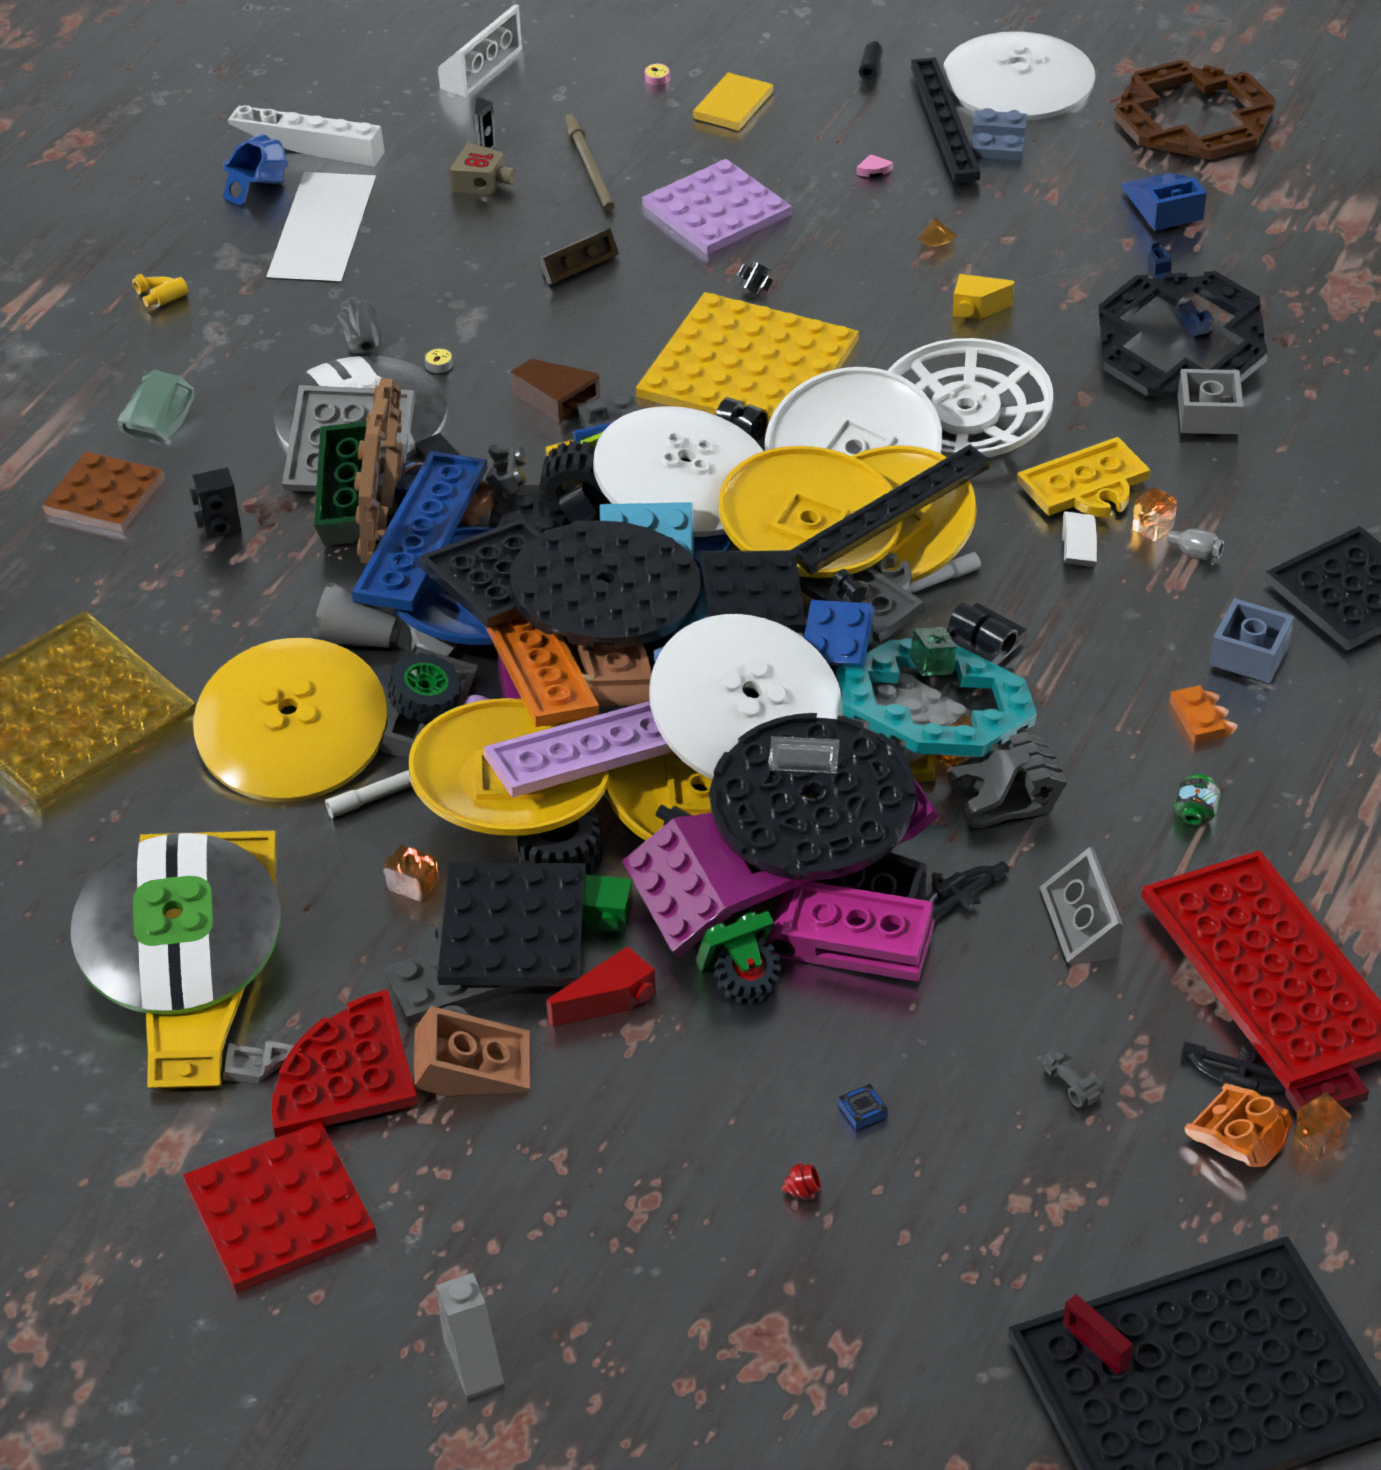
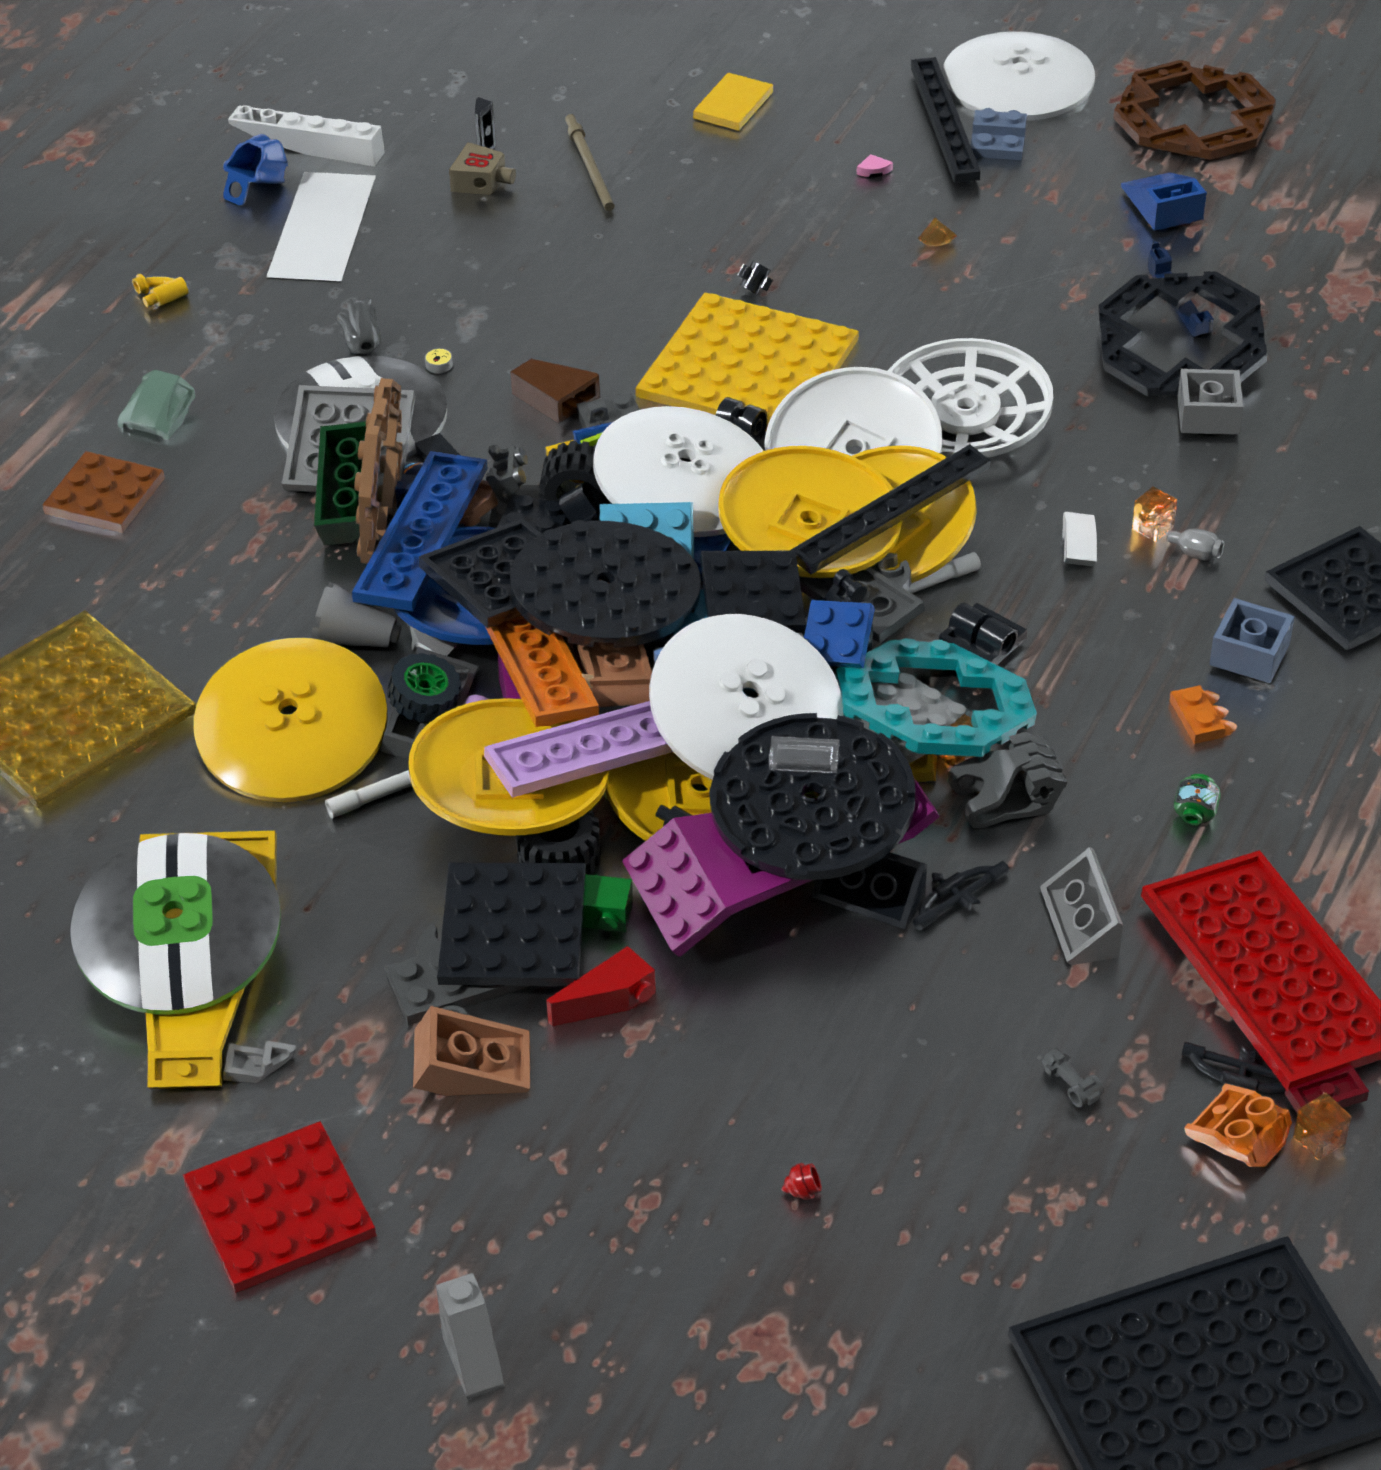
black brick [189,467,242,539] -> none
red plate [271,989,418,1137] -> none
clear orange brick [383,844,439,902] -> none
white slope [438,4,522,97] -> none
dark brown plate [539,228,619,284] -> none
lavender plate [642,159,792,255] -> none
tile [644,63,670,85] -> none
plate [695,911,781,1004] -> none
dark pink hinge [765,882,934,982] -> none
tile [838,1084,888,1130] -> none
black cylinder [859,41,883,80] -> none
clear green brick [909,627,957,676] -> none
yellow slope [953,274,1014,320] -> none
yellow plate [1017,437,1150,517] -> none
dark red tile [1063,1294,1133,1375] -> none

